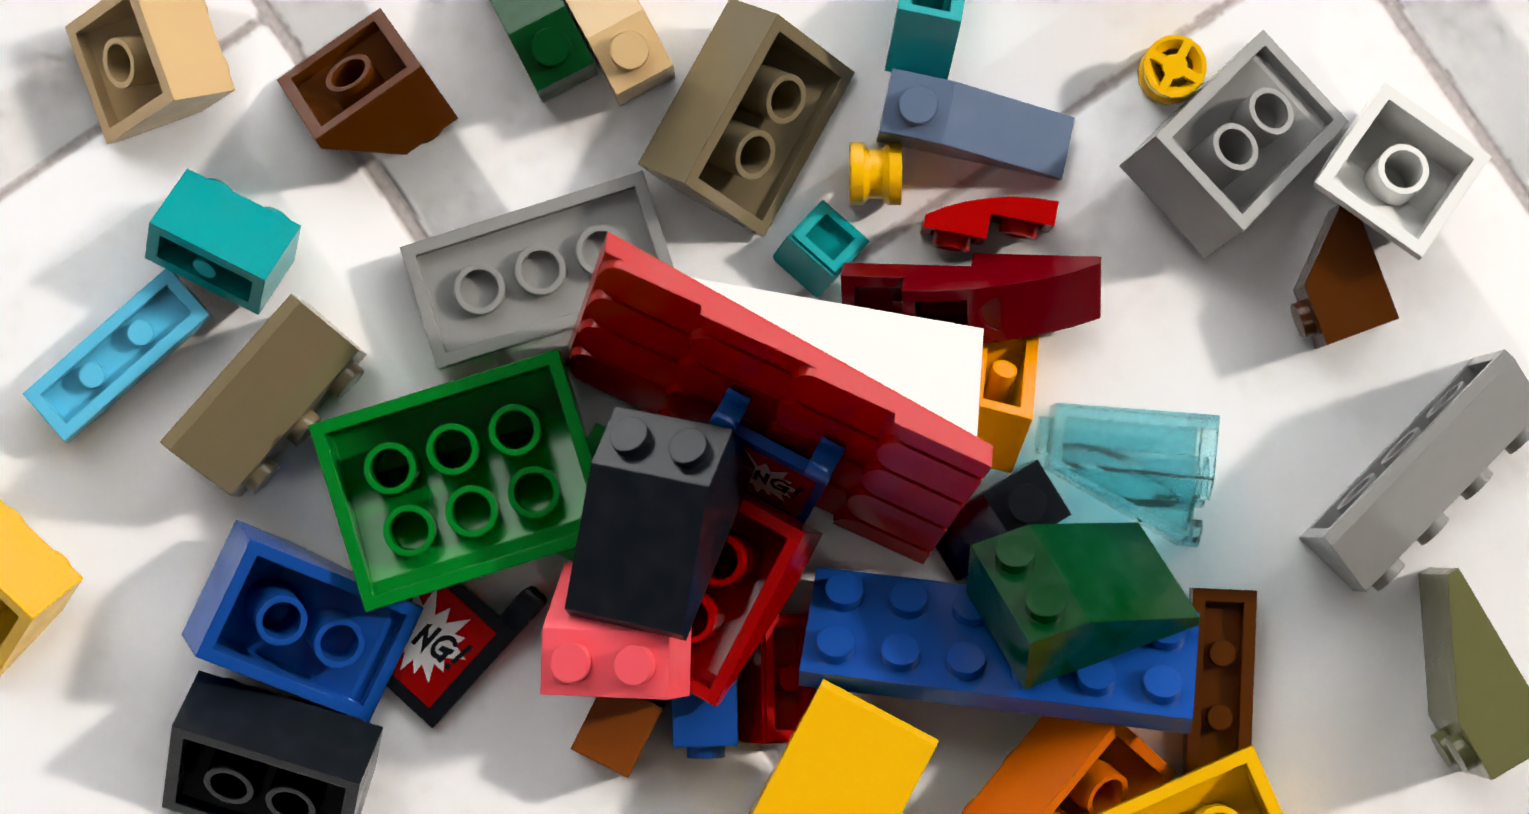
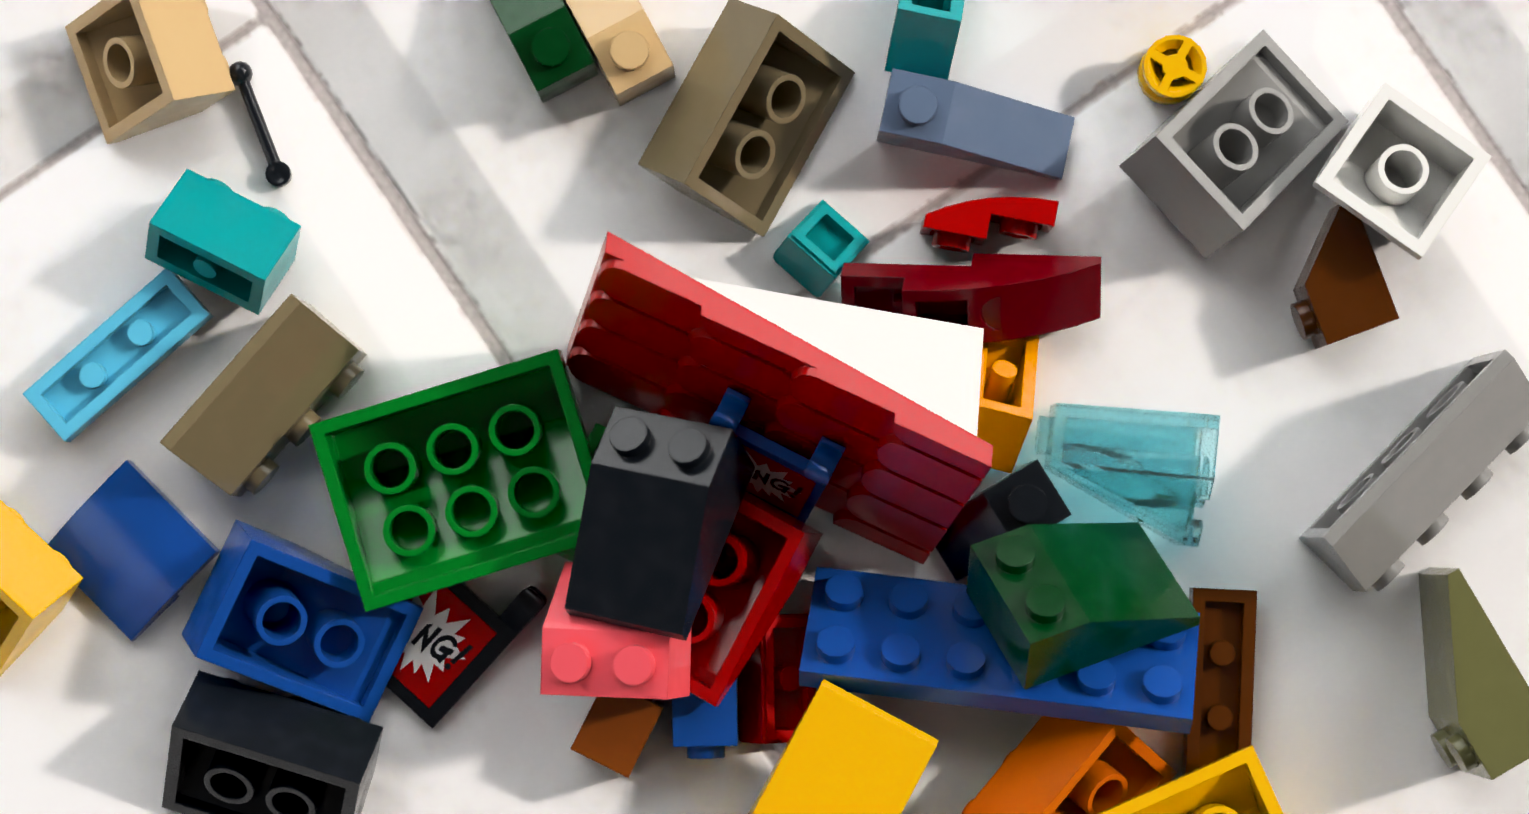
reddish brown slope [277,8,458,155] -> none
light grey plate [399,170,674,370] -> none
yellow wheel [849,142,902,205] -> none
none -> blue slope [48,460,221,641]
none -> black hinge [229,61,292,187]

